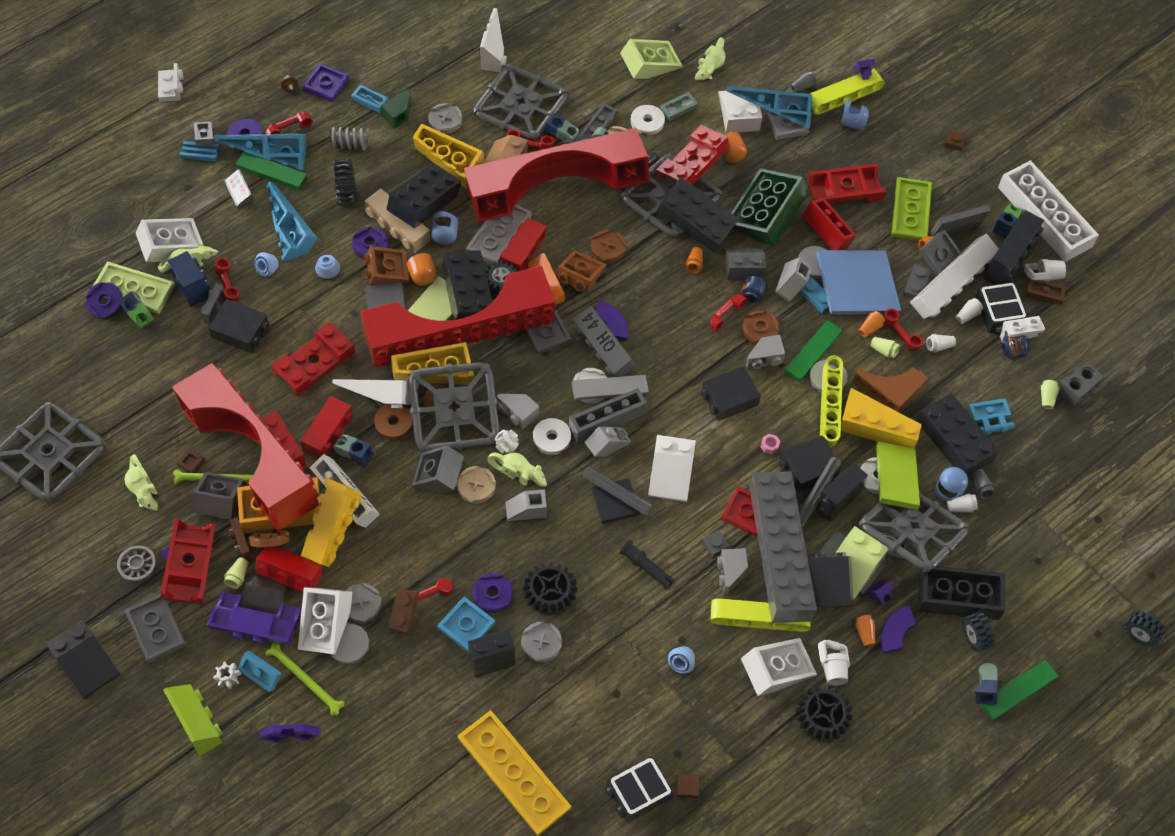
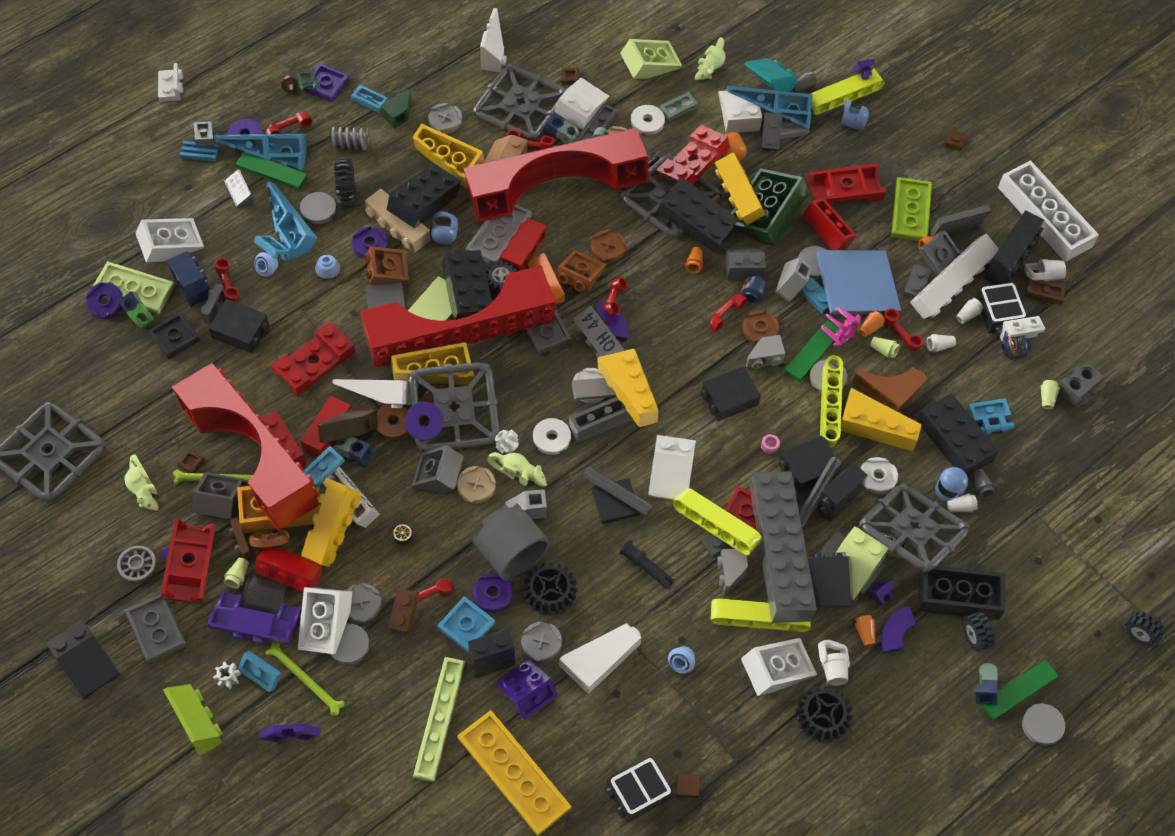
yellowish green animal [158,243,218,273] -> none
orange helmet [406,253,437,286] -> none
light grey slope [496,394,540,429] -> none
light grey slope [585,427,631,457] -> none
lime tile [876,441,920,510] -> none
dark blue leg [993,204,1023,238] -> none
none -> black tile [148,312,201,360]
none -> dark azure tile [254,236,291,258]
none -> clear green tile [297,70,317,90]
none -> light grey tile [300,192,336,224]
none -> dark azure plate [303,446,345,488]
none -> dark brown slope [318,405,378,443]
none -> black tile [392,524,413,545]
none -> dark purple tile [405,402,444,441]
none -> yellowish green tile [413,657,465,782]
none -> dark grey brick [472,503,550,581]
none -> dark purple bracket [496,660,558,720]
none -> white slope [554,78,609,130]
none -> white slope [559,623,641,694]
none -> reddish brown tile [562,68,579,85]
none -> yellow wedge [598,349,658,427]
none -> red bar [603,277,627,317]
none -> neon yellow beam [673,488,762,555]
none -> yellow wedge [715,152,766,225]
none -> teal slope [744,58,798,92]
none -> dark grey plate [761,113,783,150]
none -> dark pink piece [822,307,861,347]
none -> light grey tile [1022,703,1065,746]

